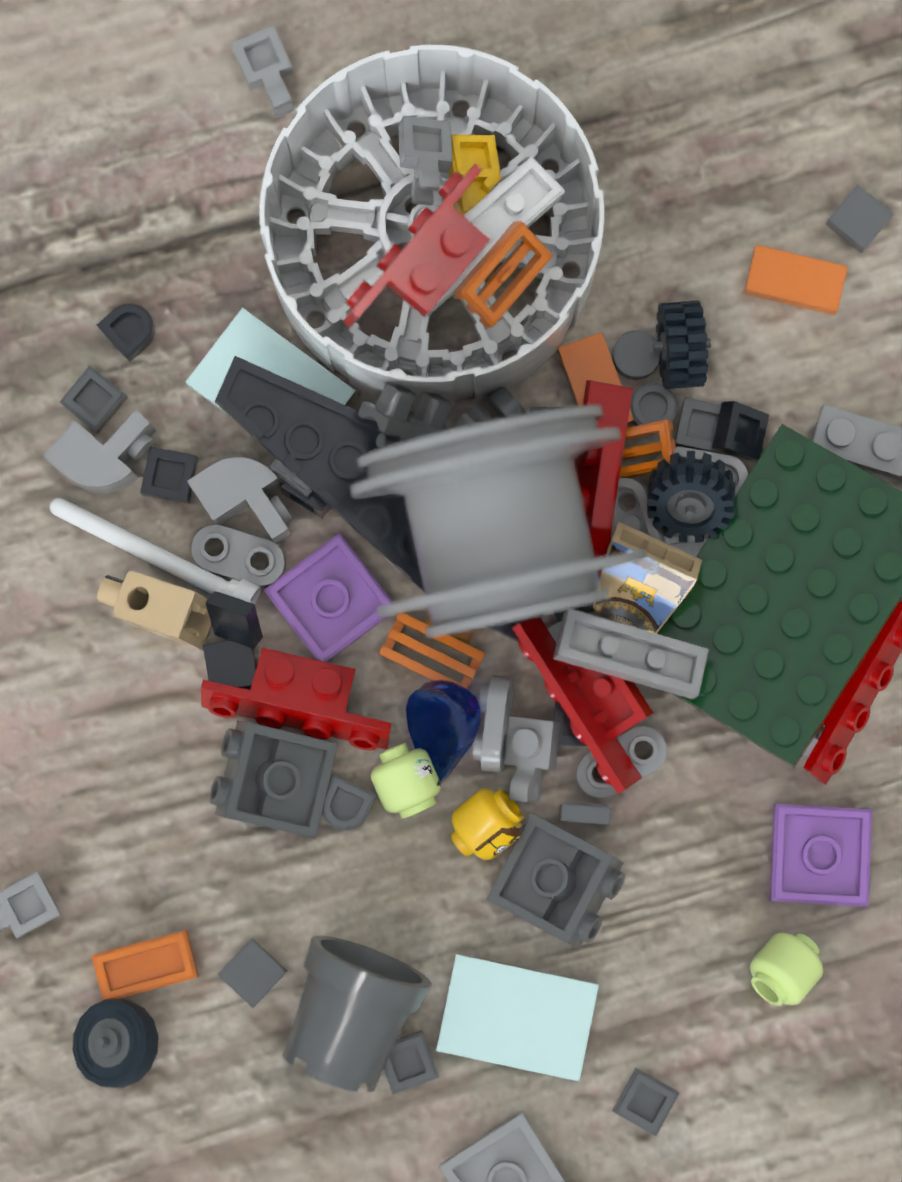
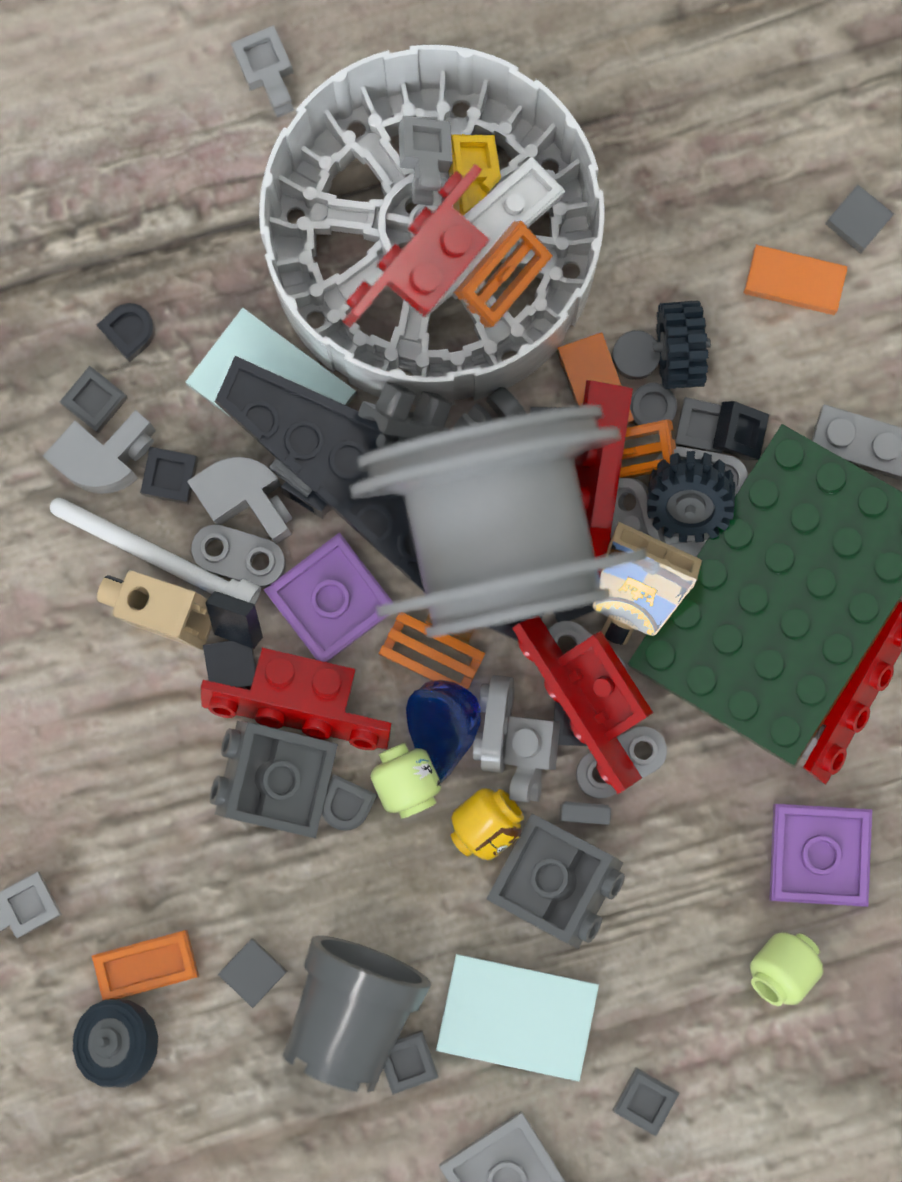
light grey plate [553,608,709,699] -> none

